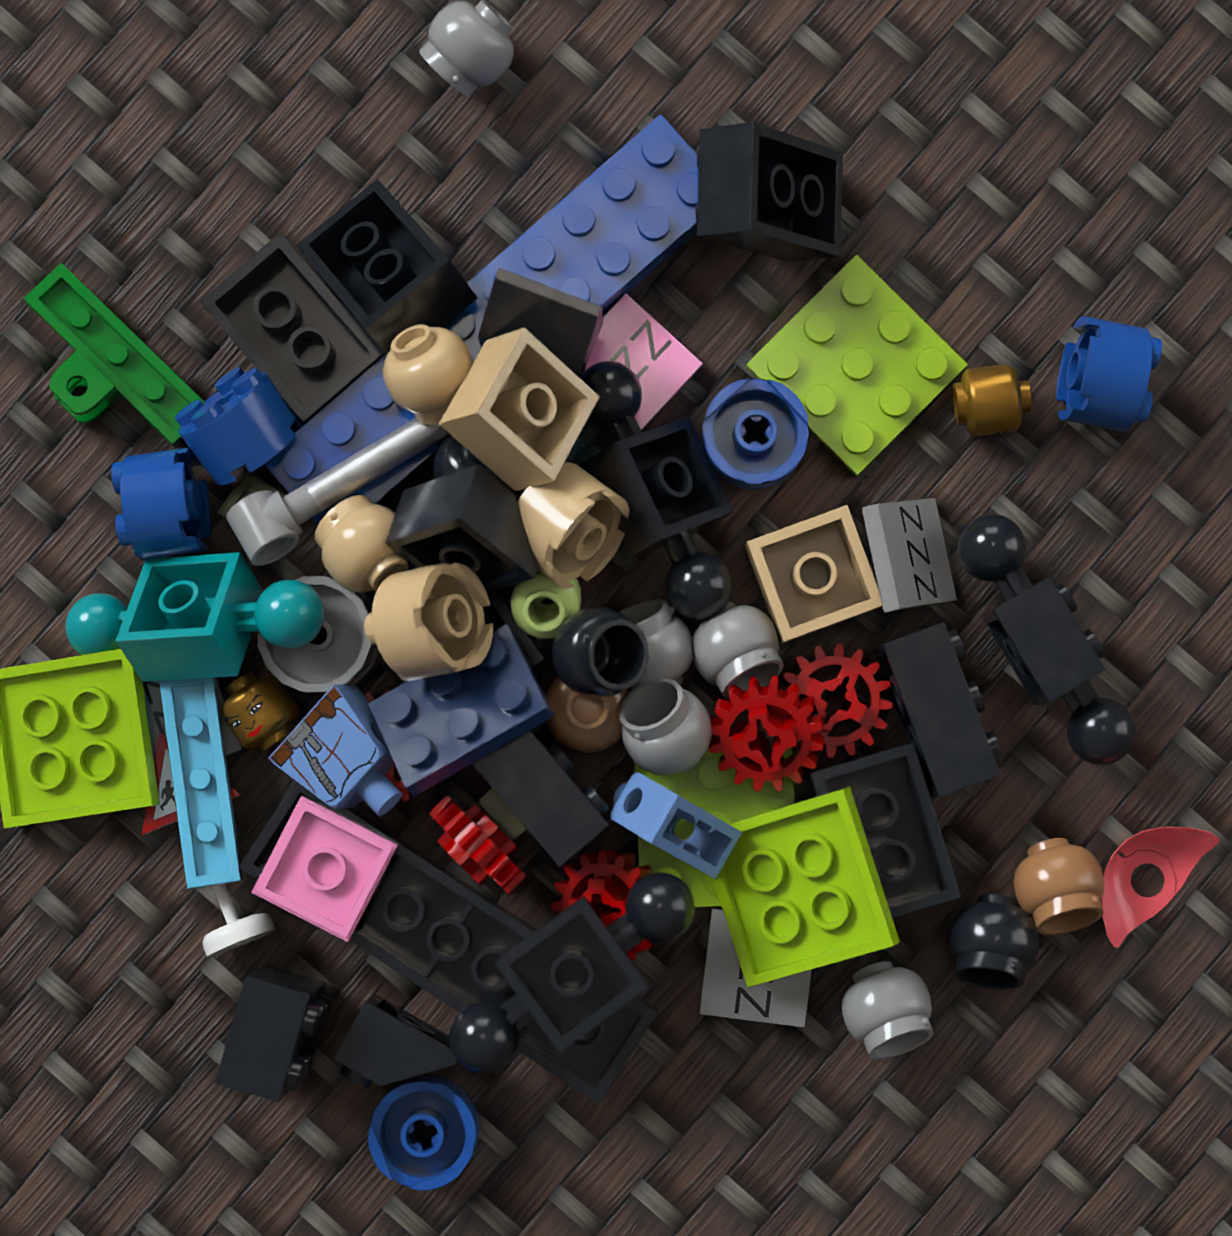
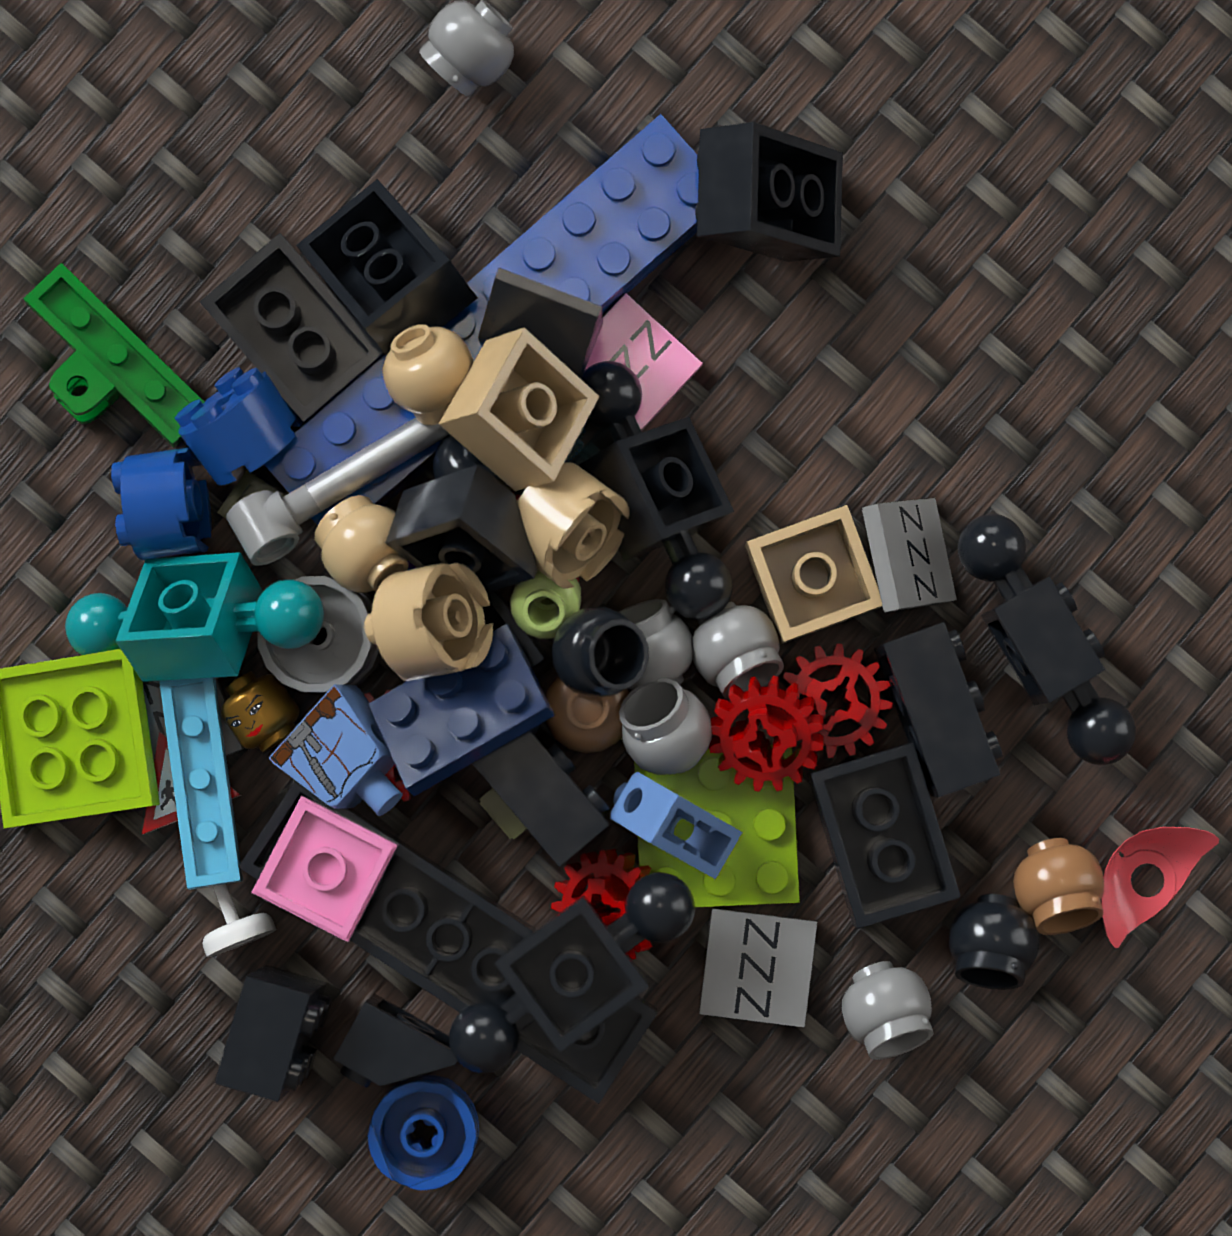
red gear [429,795,527,894] -> none
blue brick [701,379,809,491] -> none
lime plate [713,787,900,987] -> none
lime plate [745,254,968,477] -> none
pearl gold head [953,364,1032,436] -> none
blue brick [1056,316,1162,432] -> none

